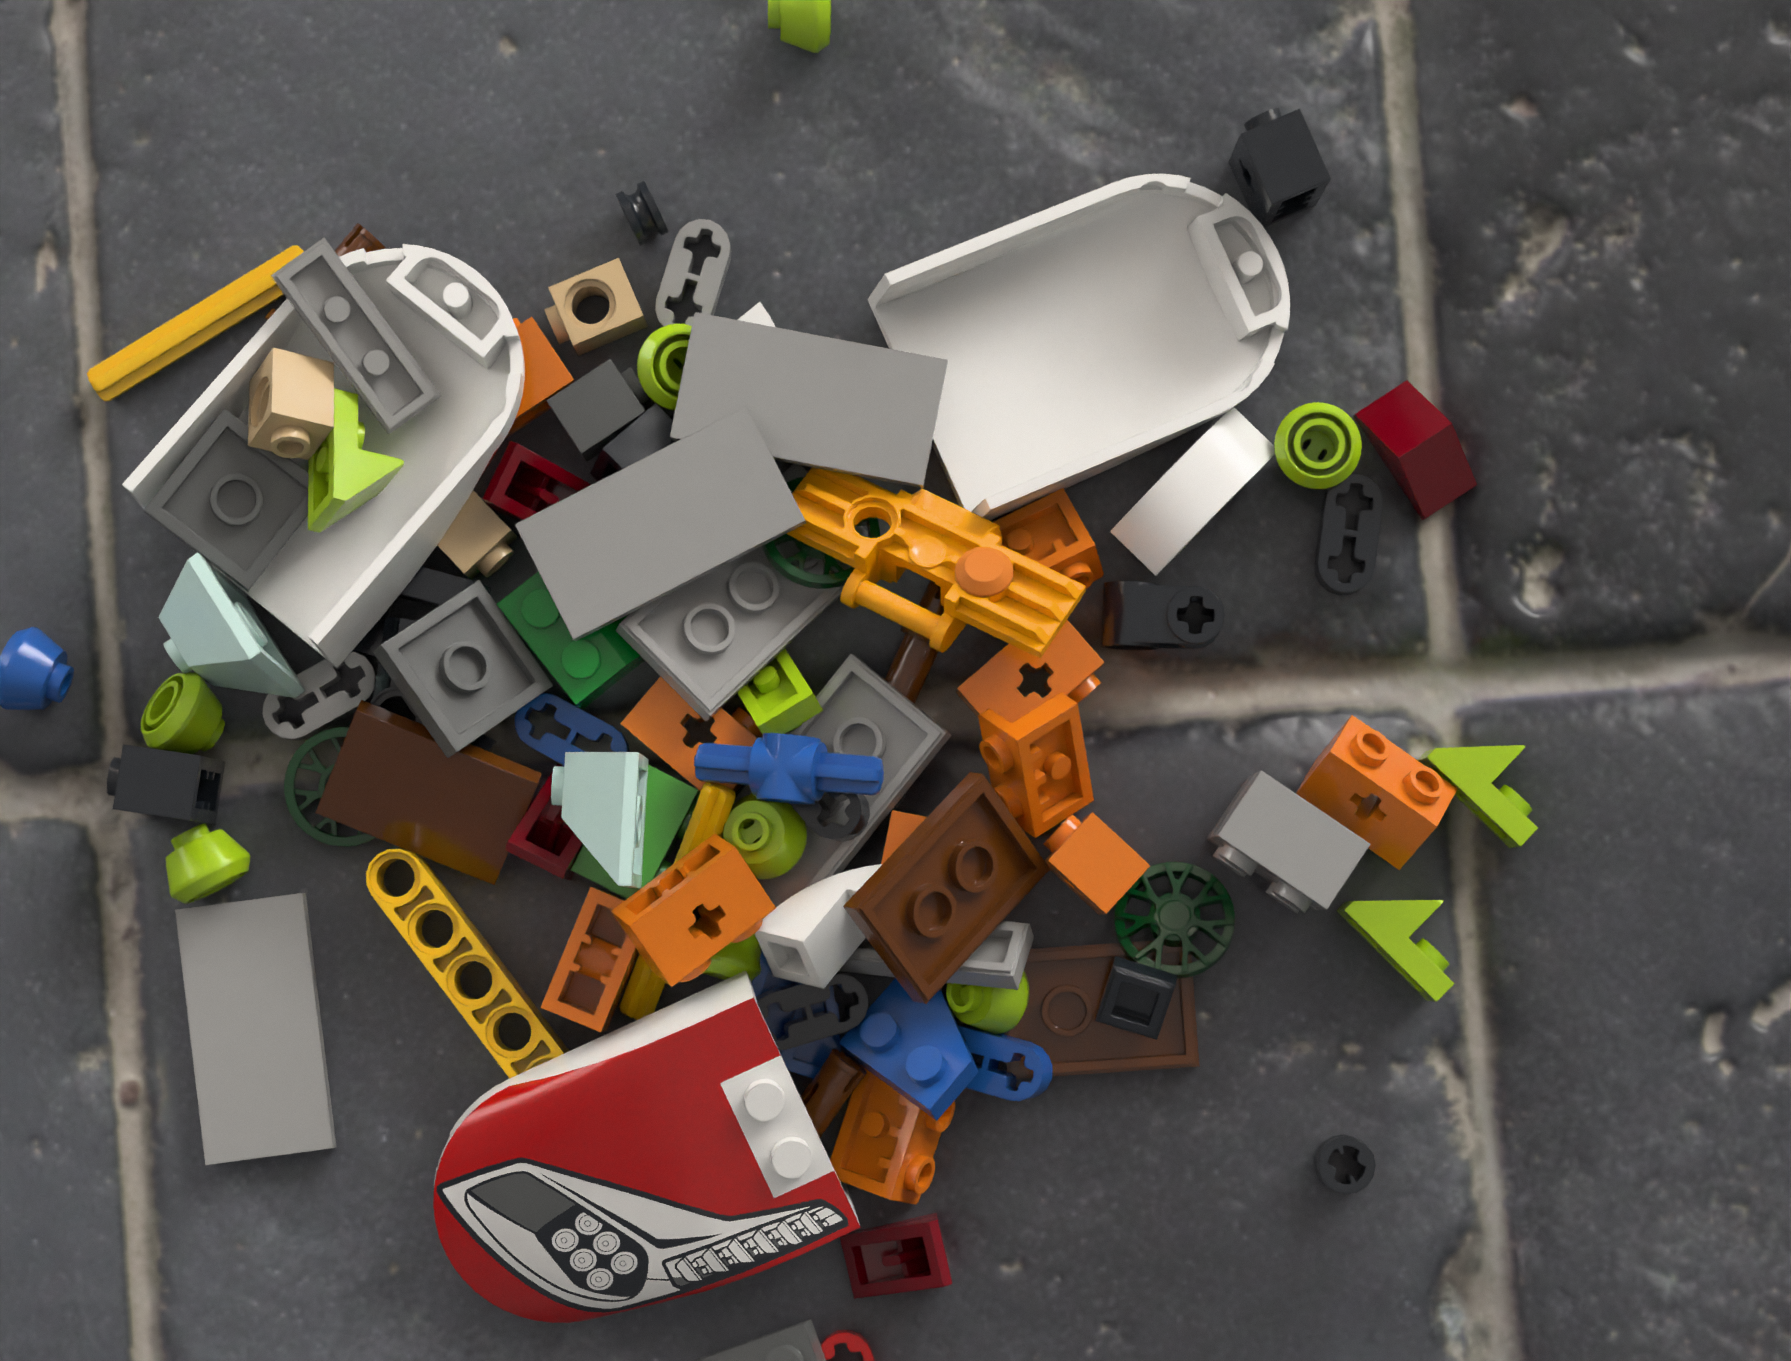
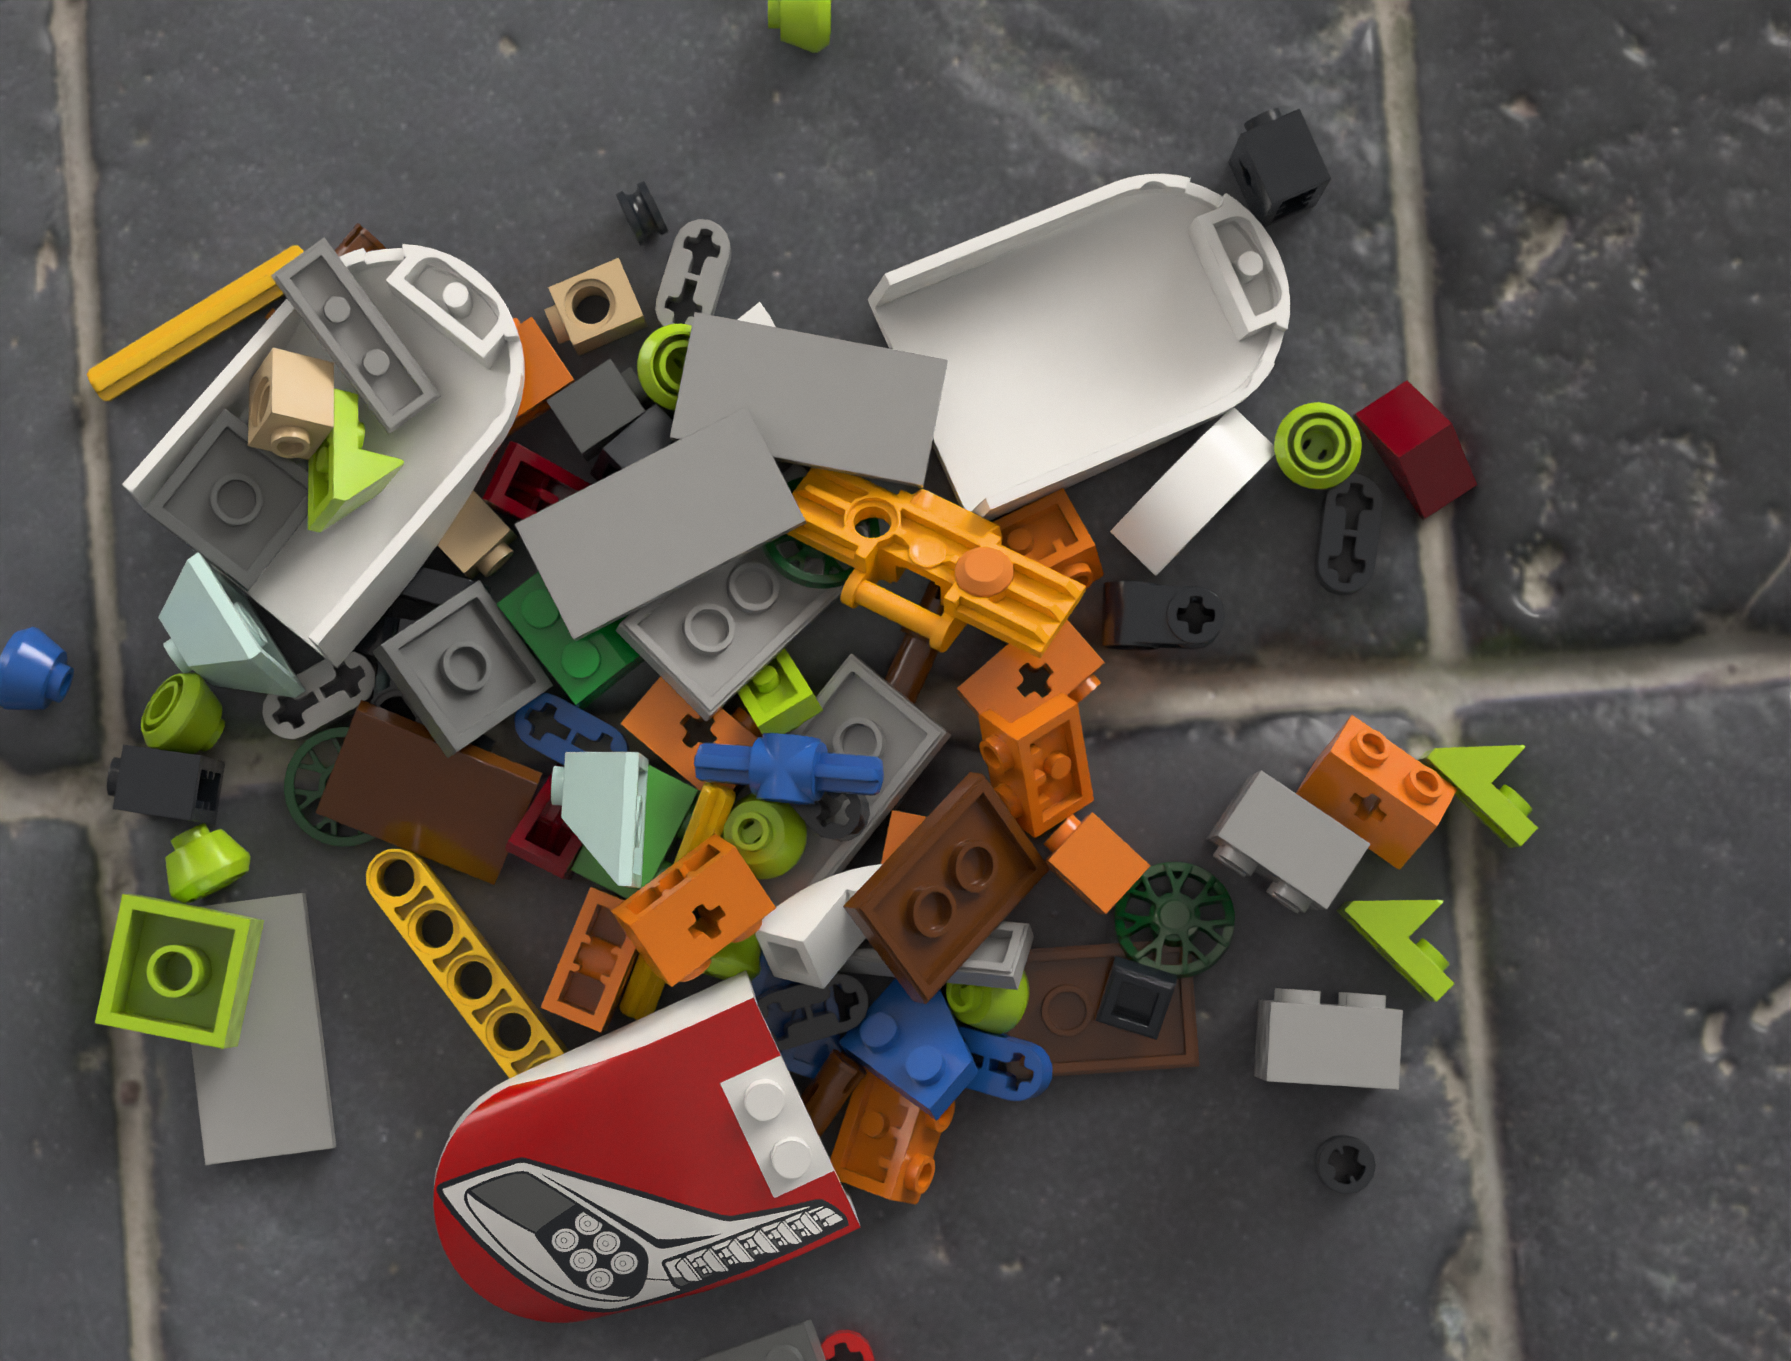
dark red slope [840,1213,952,1299] -> none
none -> lime brick [95,894,264,1049]
none -> light grey brick [1254,988,1403,1090]

